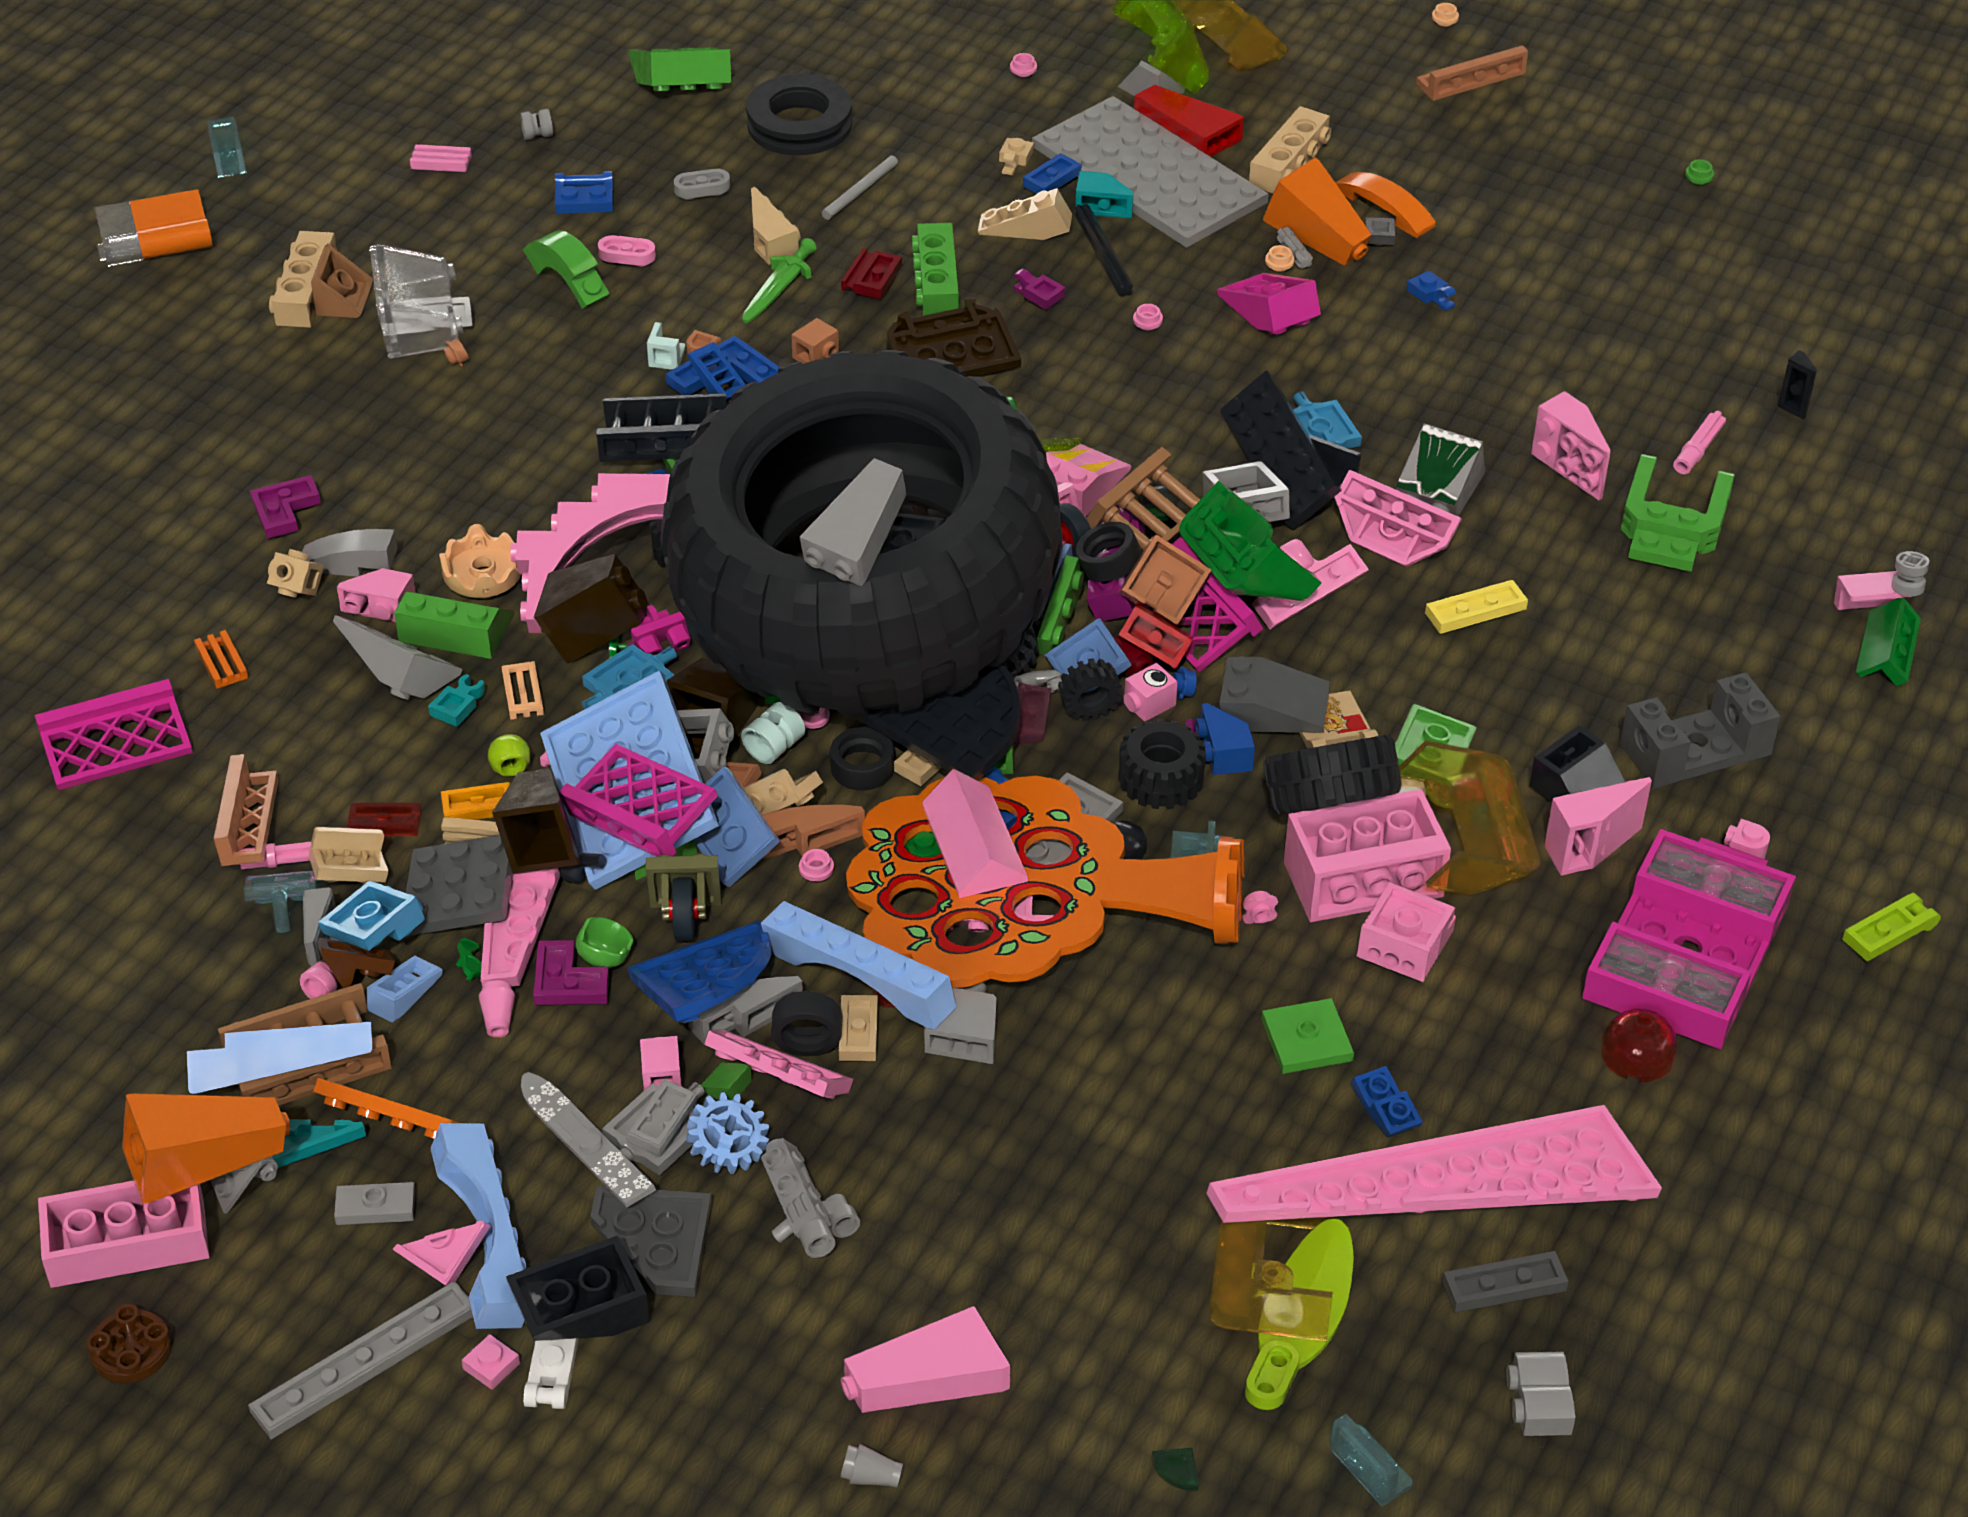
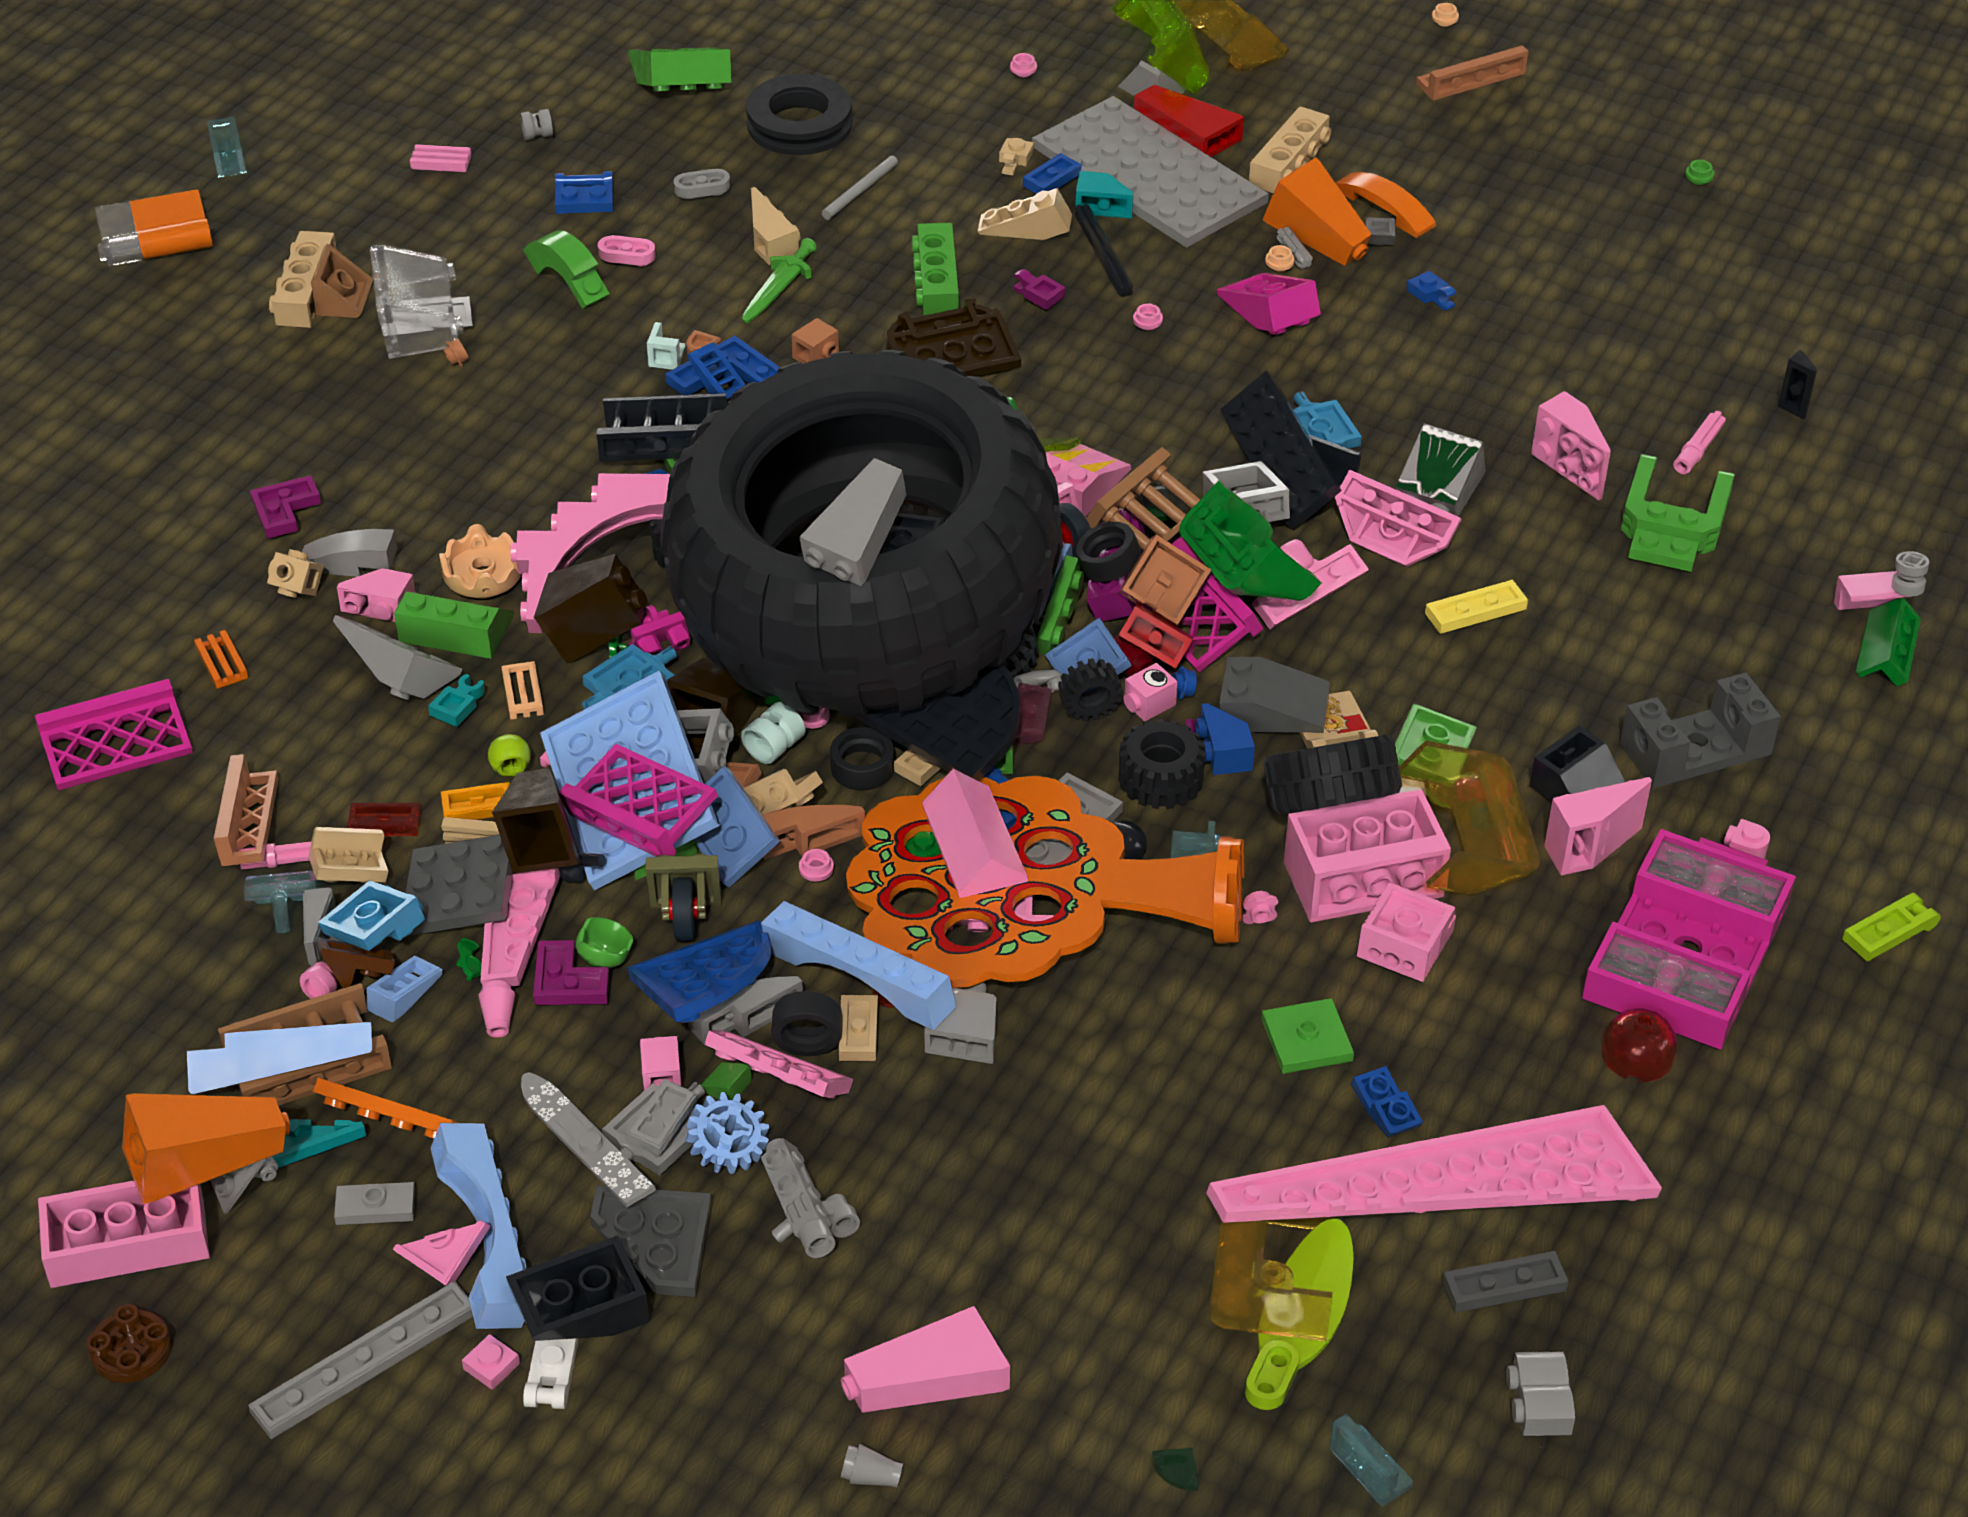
dark red plate [841,248,902,299] -> none

